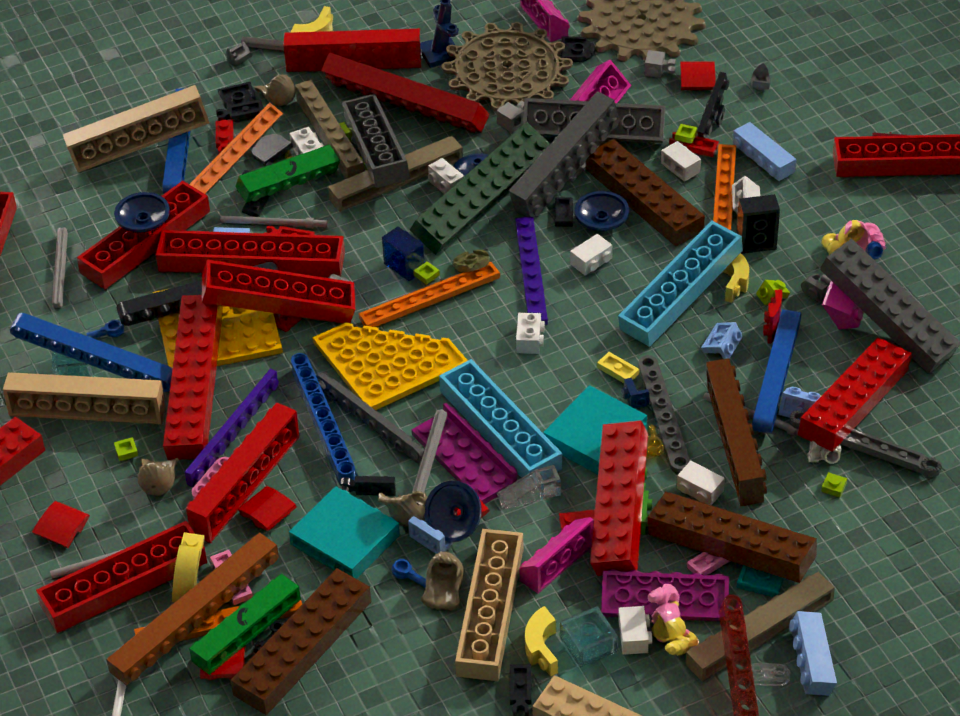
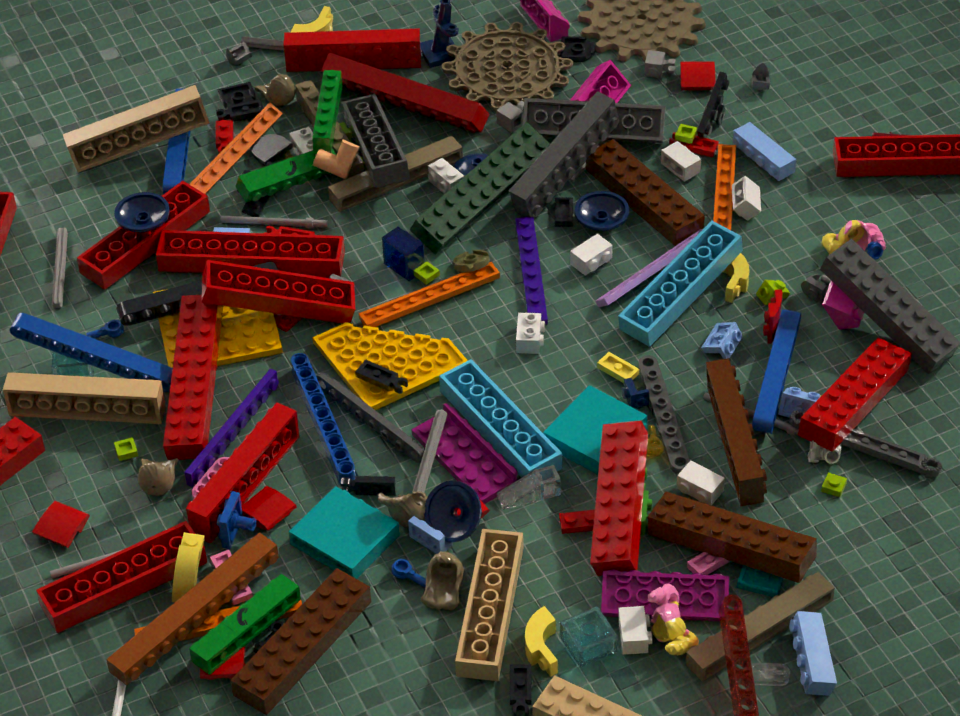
dark pink slope [519,517,593,594] -> none
black brick [737,194,780,254] -> none
none -> blue plate [217,491,256,549]
none -> green brick [312,70,342,154]
none -> light nougat brick [313,139,360,179]
none -> black plate [355,360,408,394]
none -> lavender tile [595,229,703,307]

